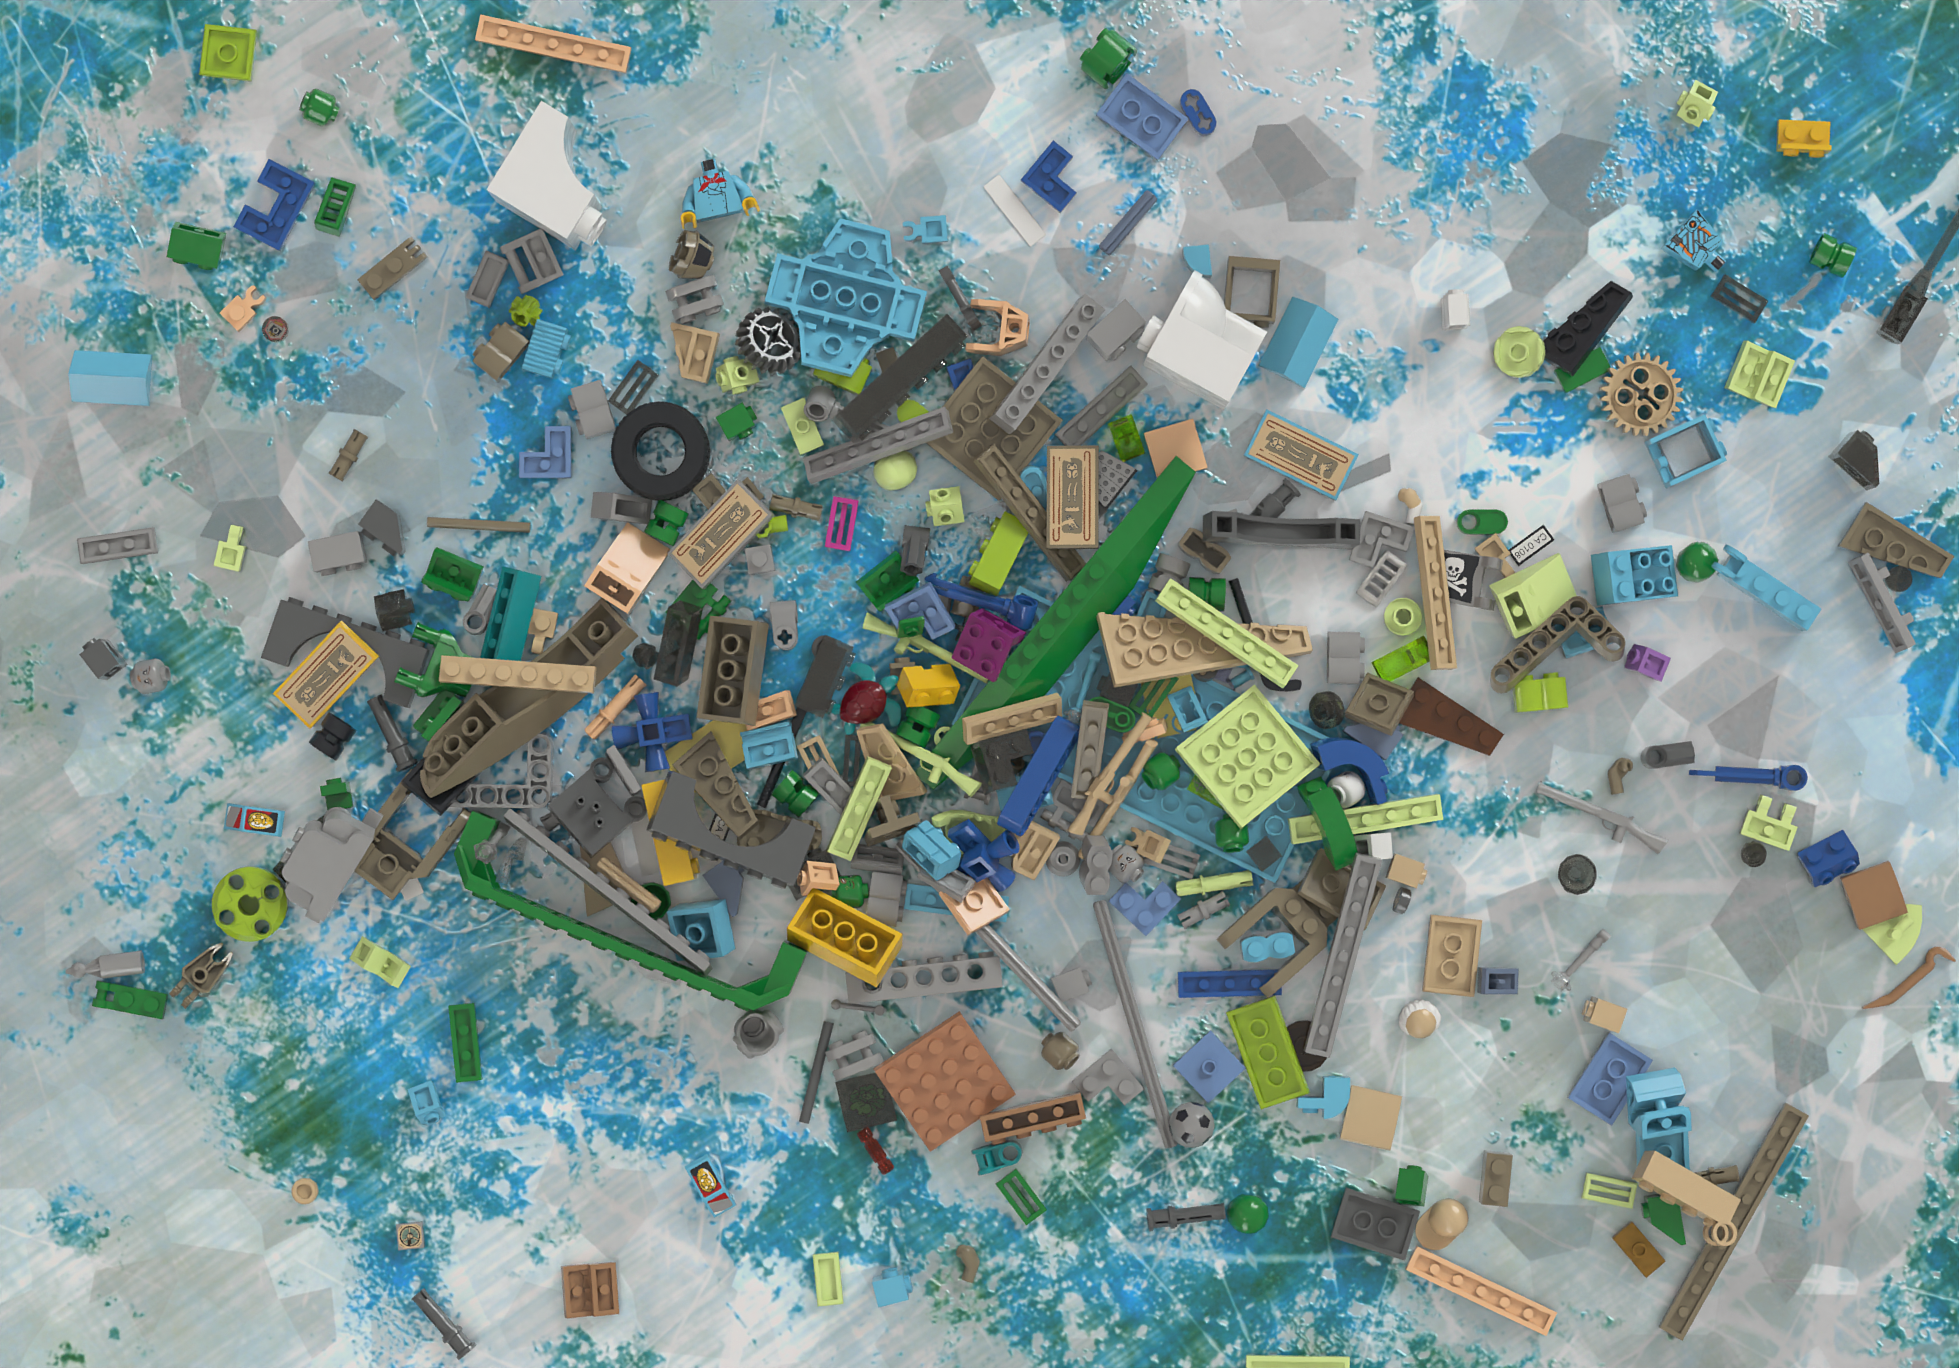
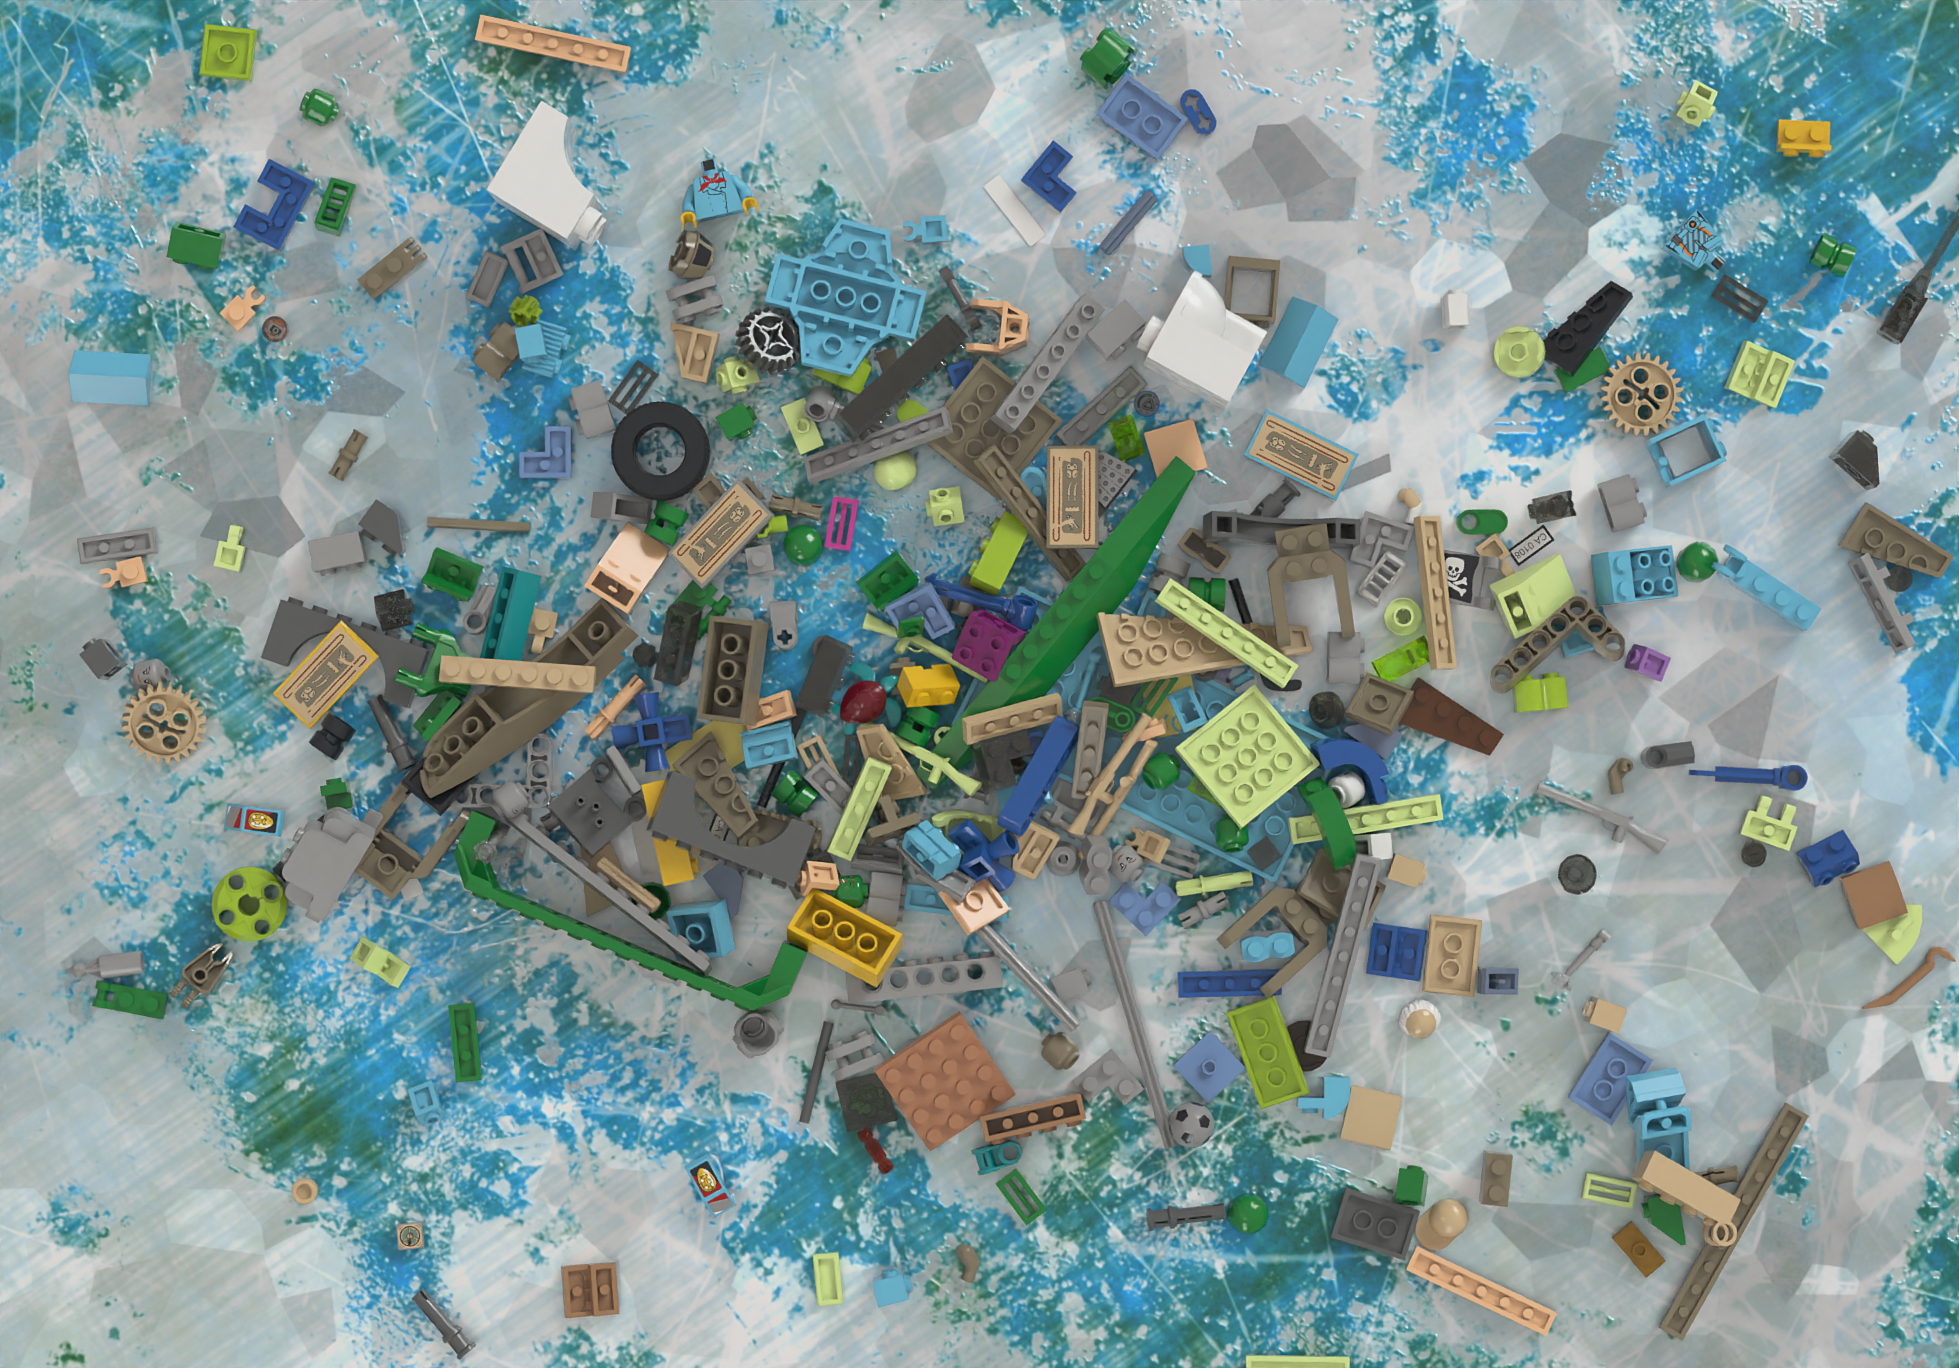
dark grey piece [900,525,930,576] -> none
blue plate [1112,596,1136,616] -> none
dark grey tile [1392,887,1411,914] -> none
none -> light nougat plate [99,556,148,588]
none -> tan gear [121,682,207,764]
none -> light grey head [490,780,530,819]
none -> medium azure brick [515,324,548,364]
none -> green hair [783,525,823,567]
none -> tile [1134,391,1160,417]
none -> dark tan plate [1267,523,1355,647]
none -> blue slope [1366,923,1427,981]
none -> clear smoke hips [1527,490,1576,524]

